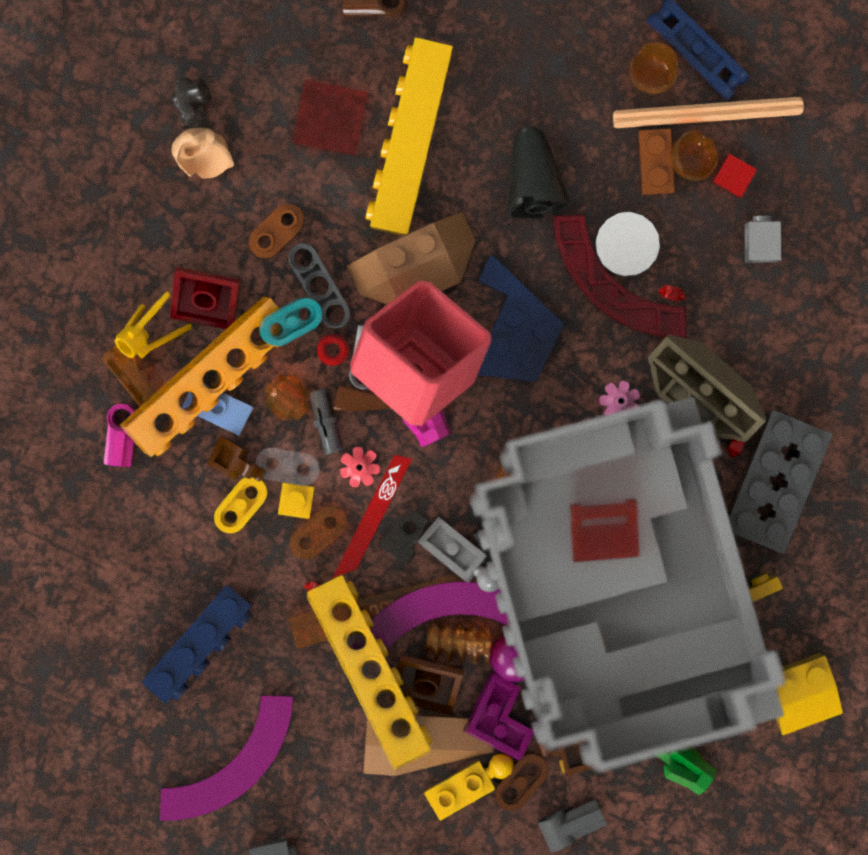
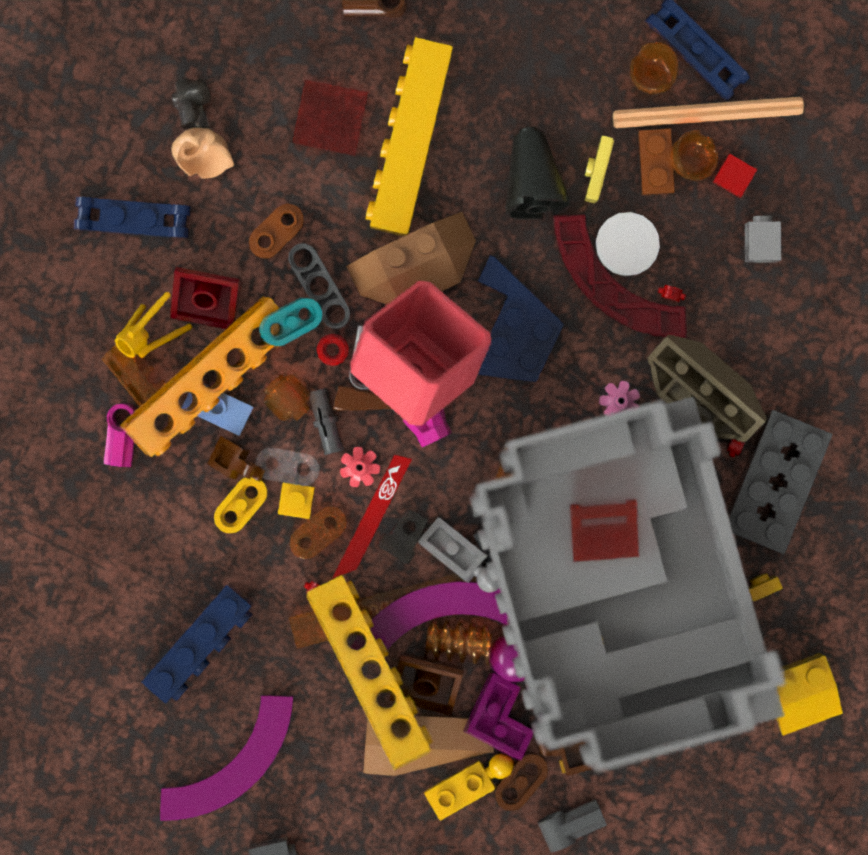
green rock [657,746,717,795] -> none
none -> dark blue plate [73,197,191,239]
none -> light yellow plate [584,135,614,204]

